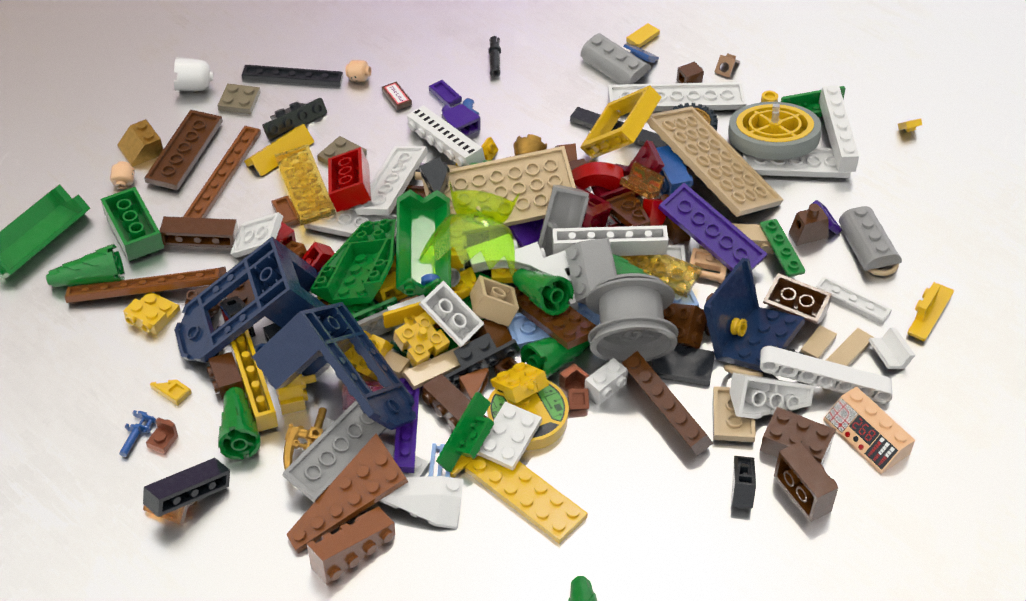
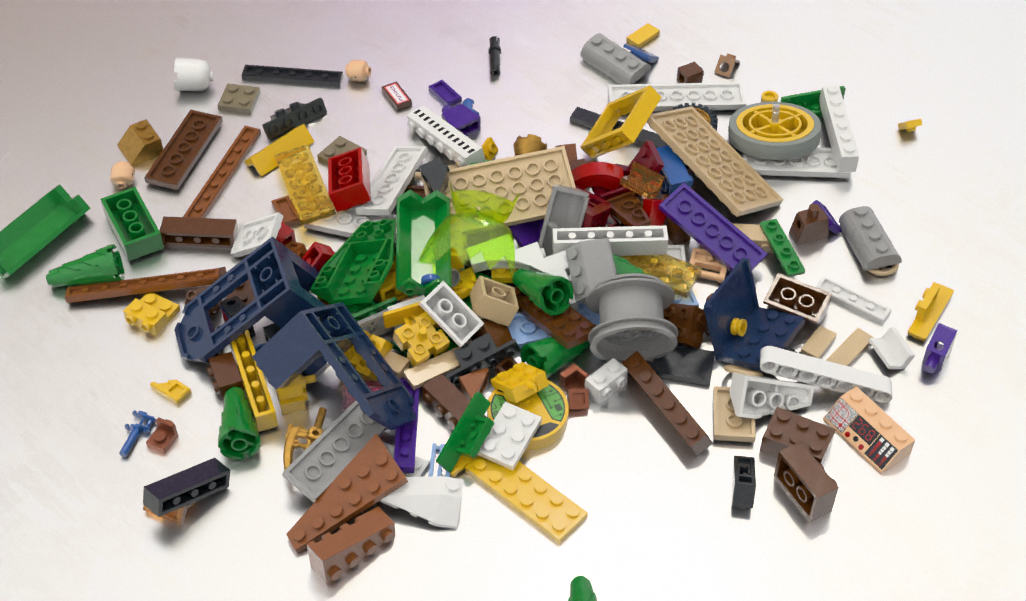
none -> dark purple torso [922,323,958,373]

